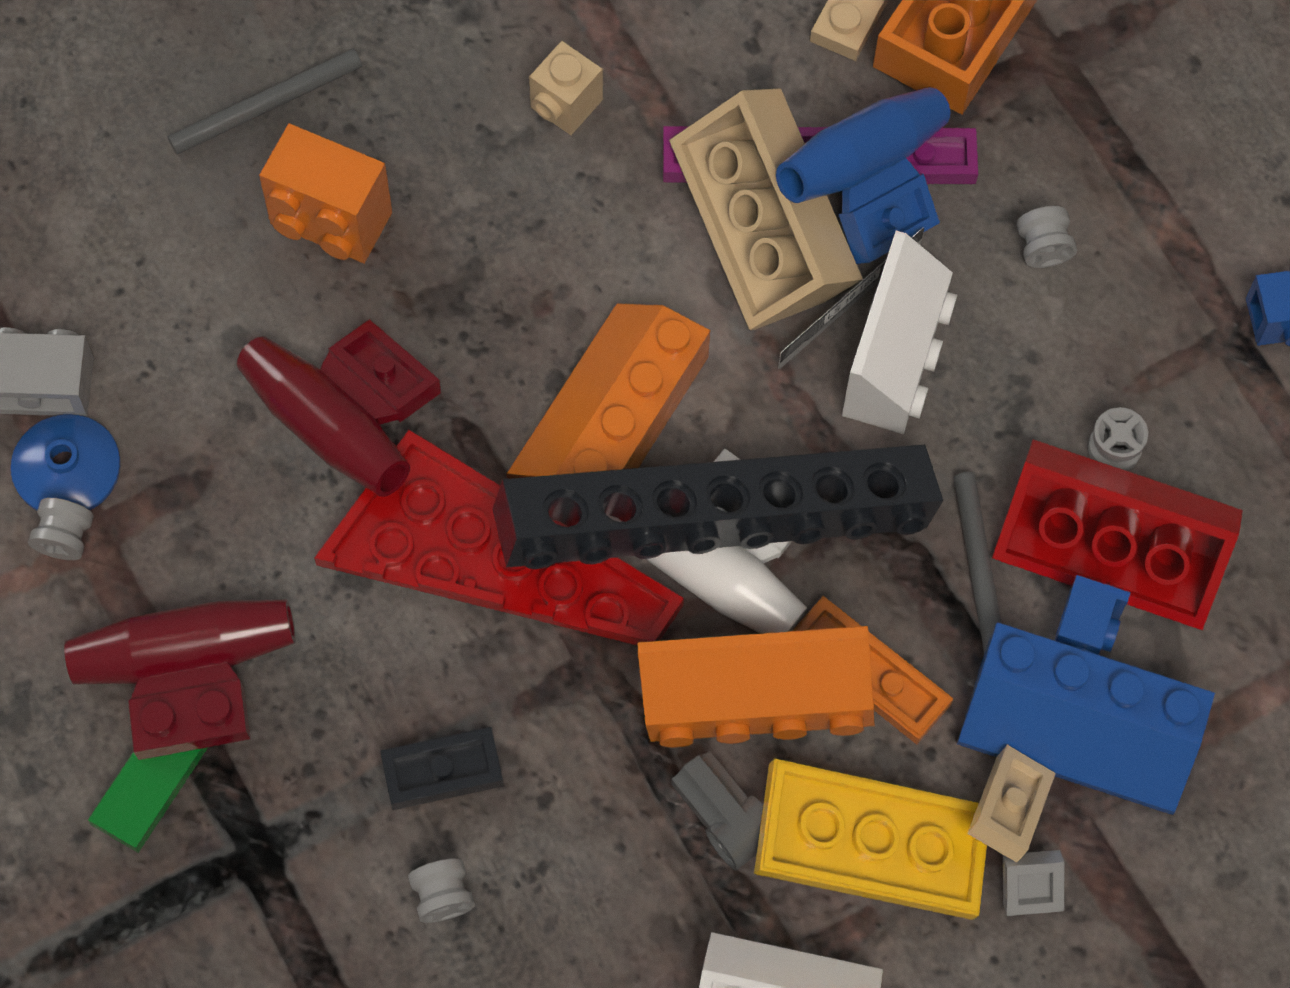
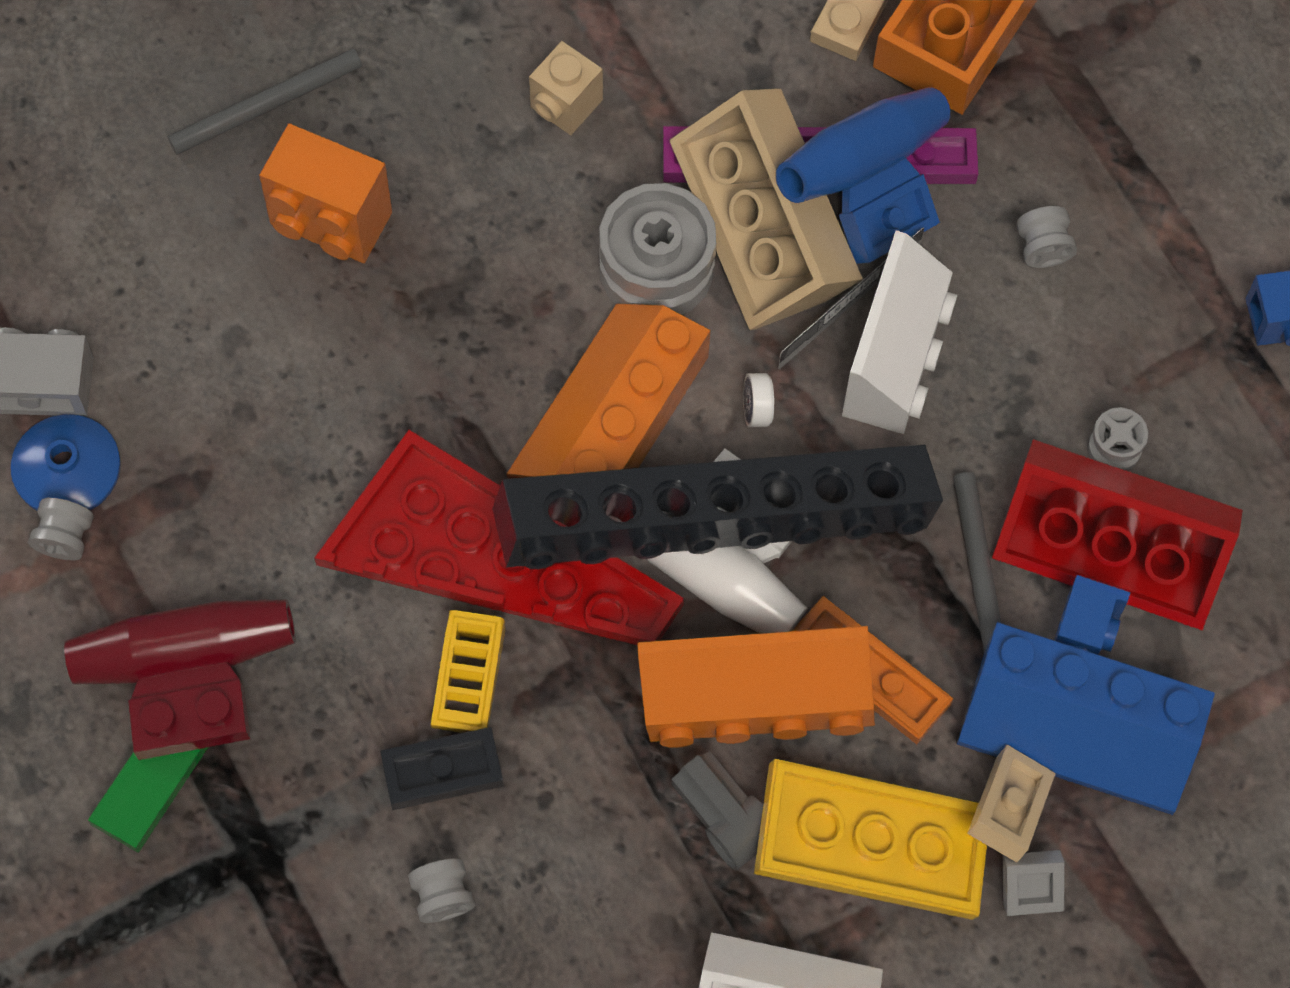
dark red plate [237,319,441,497] -> none
none -> yellow slope [431,610,506,733]
none -> light grey wheel [599,183,717,315]
none -> white tile [743,373,774,427]

